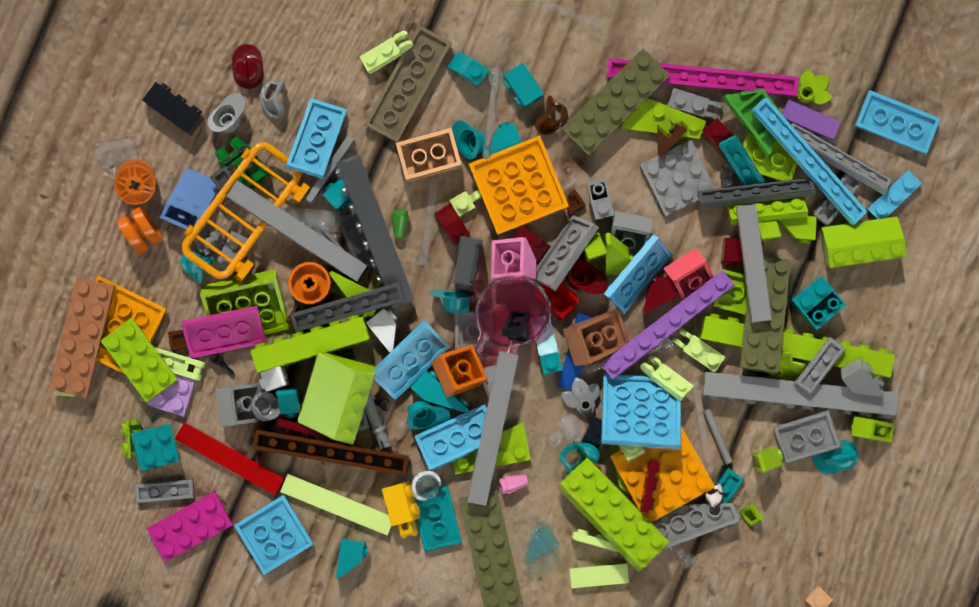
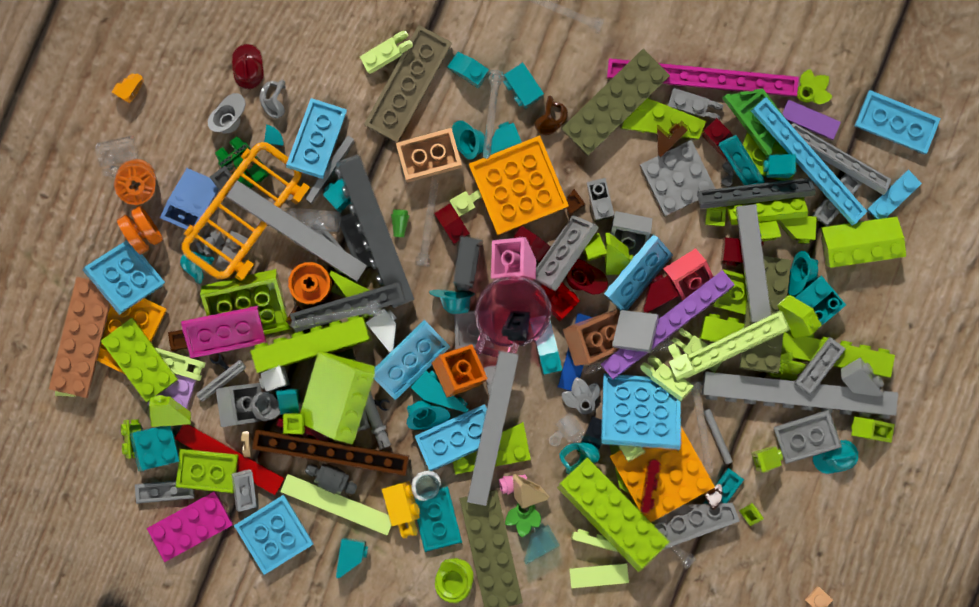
black brick [142,82,205,136] -> none
none -> medium azure plate [83,240,165,315]
none -> light orange rock [112,74,144,103]
none -> lime slope [149,395,191,427]
none -> lime tile [176,449,238,493]
none -> light grey axle [197,360,246,401]
none -> light grey plate [232,469,257,512]
none -> tan tile [241,431,252,457]
none -> teal tile [264,125,284,146]
none -> lime plate [283,413,304,434]
none -> clear piece [291,300,382,328]
none -> dark grey piece [305,464,358,495]
none -> lime piece [435,558,473,603]
none -> bright green plate [505,503,541,537]
none -> tan slope [512,474,550,508]
none -> light grey tile [612,310,659,353]
none -> yellowish green plate [668,343,695,380]
none -> yellowish green tile [683,311,790,379]
none -> lime plate [705,207,726,227]
none -> teal slope [763,154,796,178]
none -> lime slope [777,295,822,338]
none -> teal piece [788,251,819,296]

